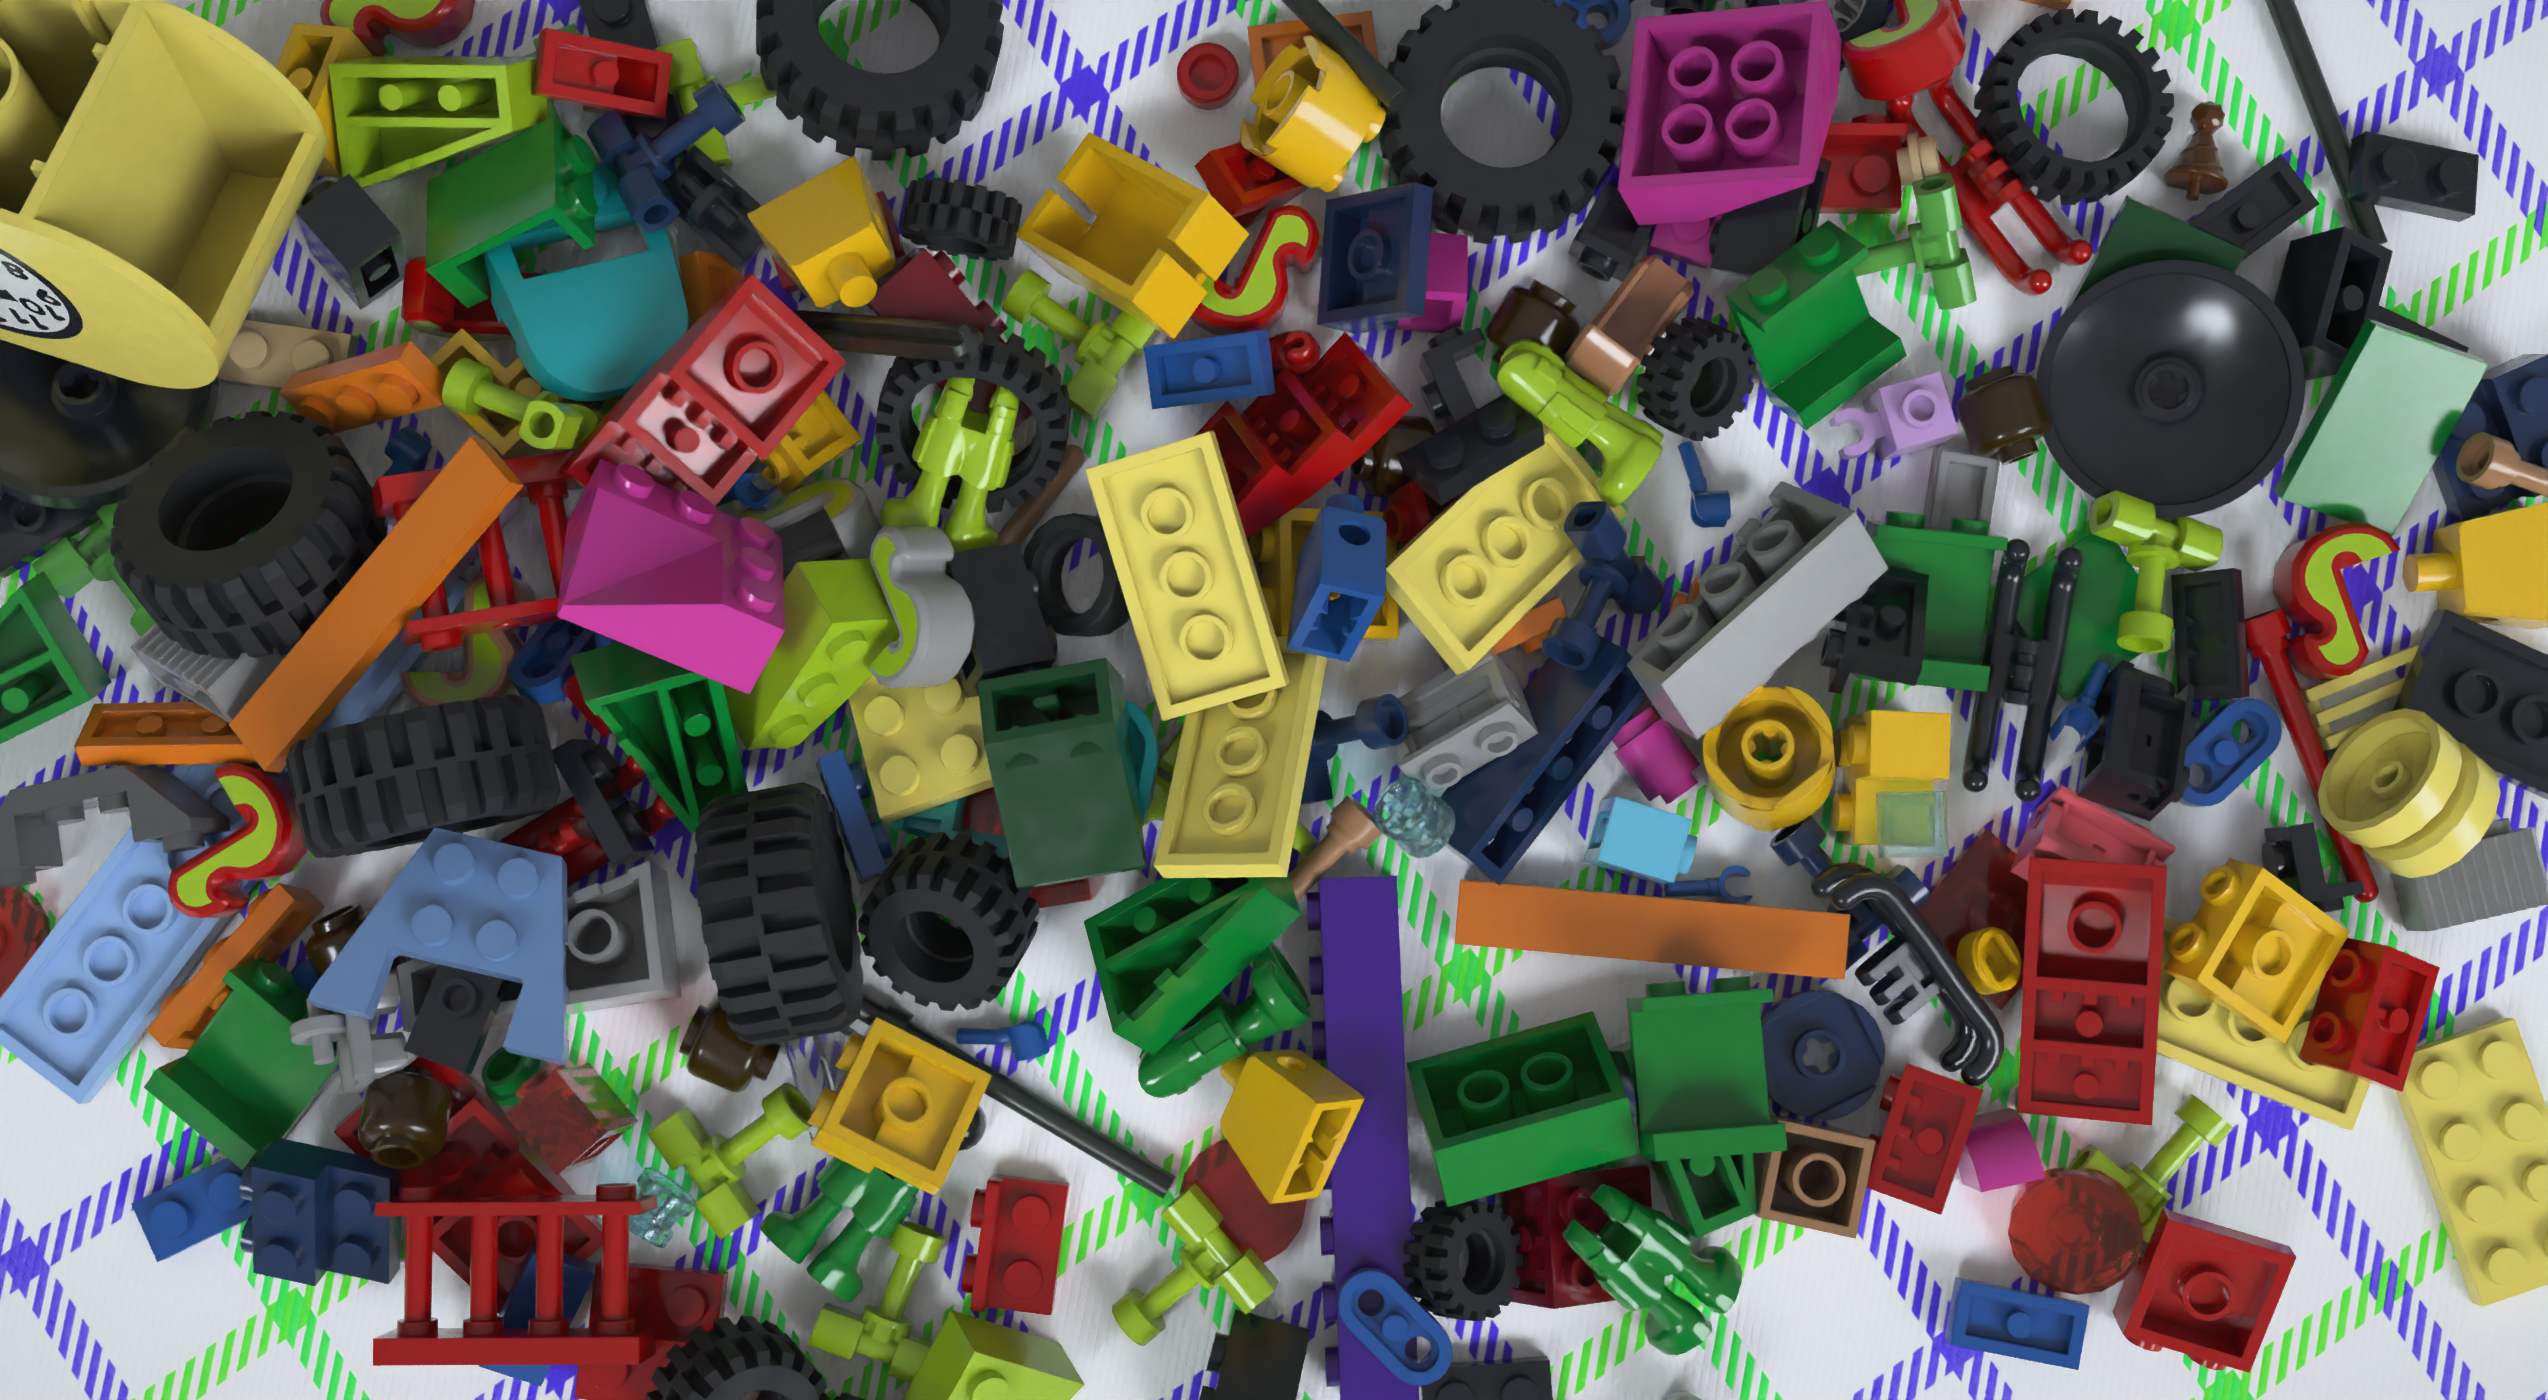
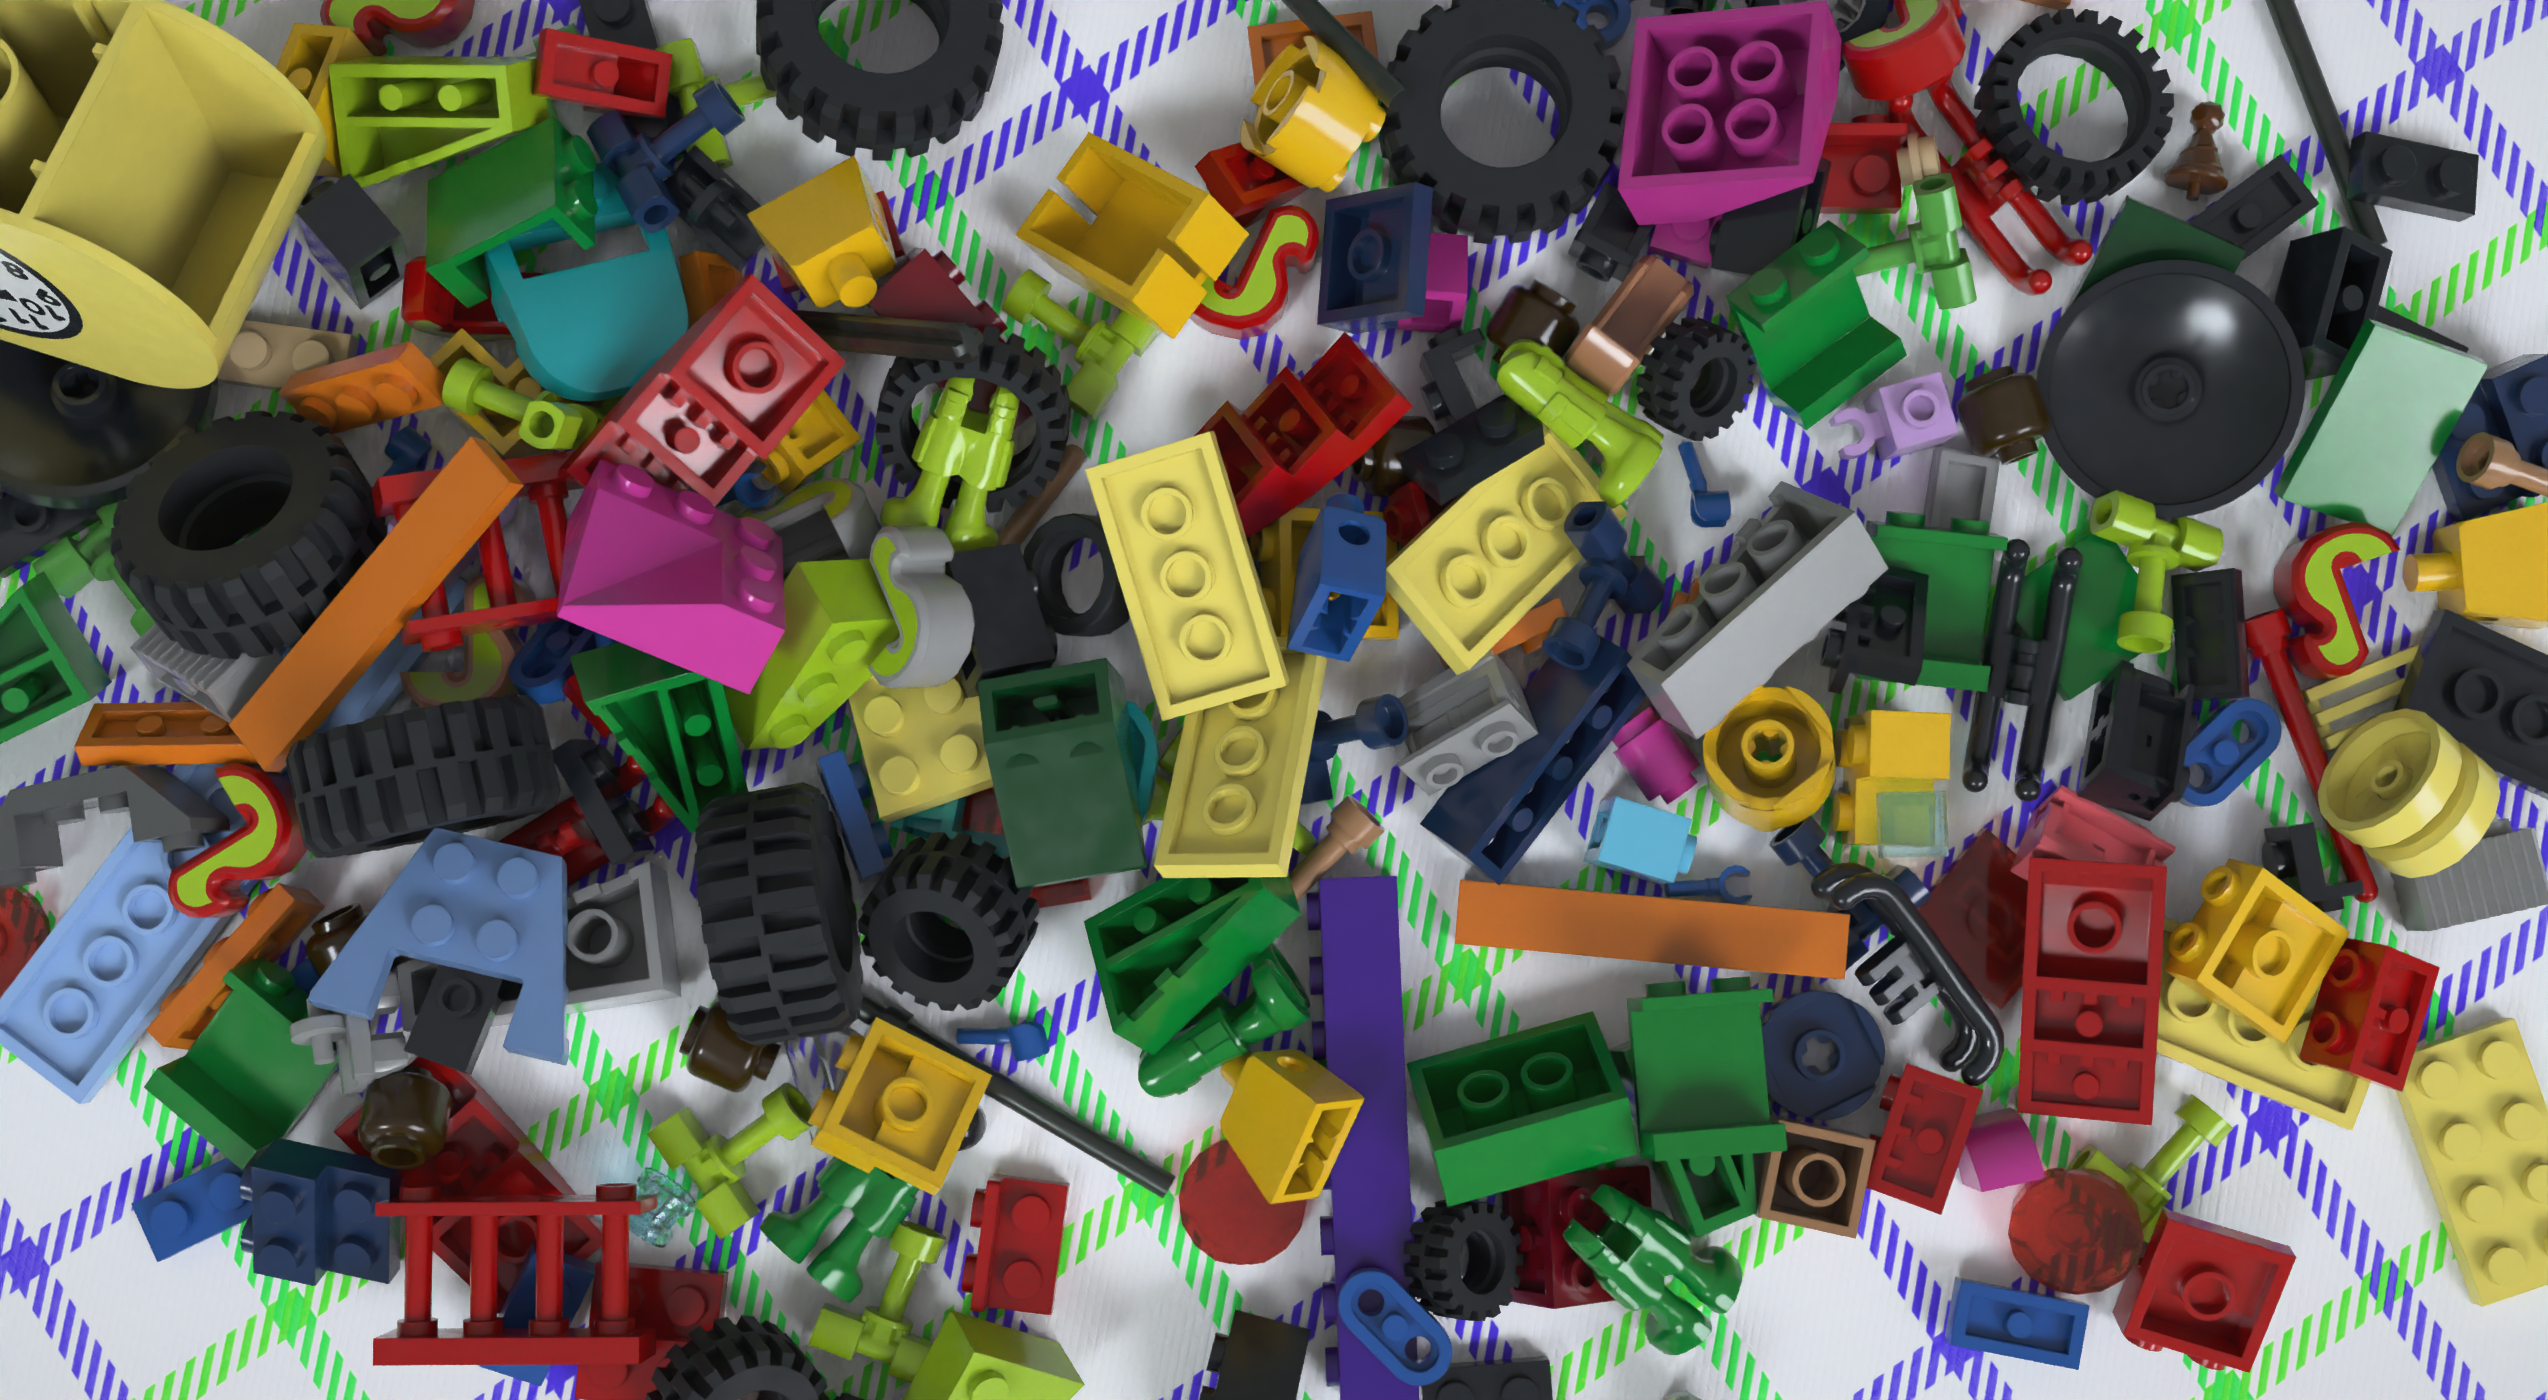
green plate [481,1047,546,1106] -> none
clear red brick [505,1063,638,1176] -> none
black tyre [900,177,1023,261] -> none
lime bar [1112,1183,1279,1346] -> none
blue plate [1144,330,1276,409] -> none
red tile [1177,42,1240,110] -> none
red arm [1269,330,1321,375] -> none
clear light blue wheel [1373,777,1456,858] -> none
yellow tile [1957,927,2021,995] -> none
blue hand [2049,661,2111,752] -> none

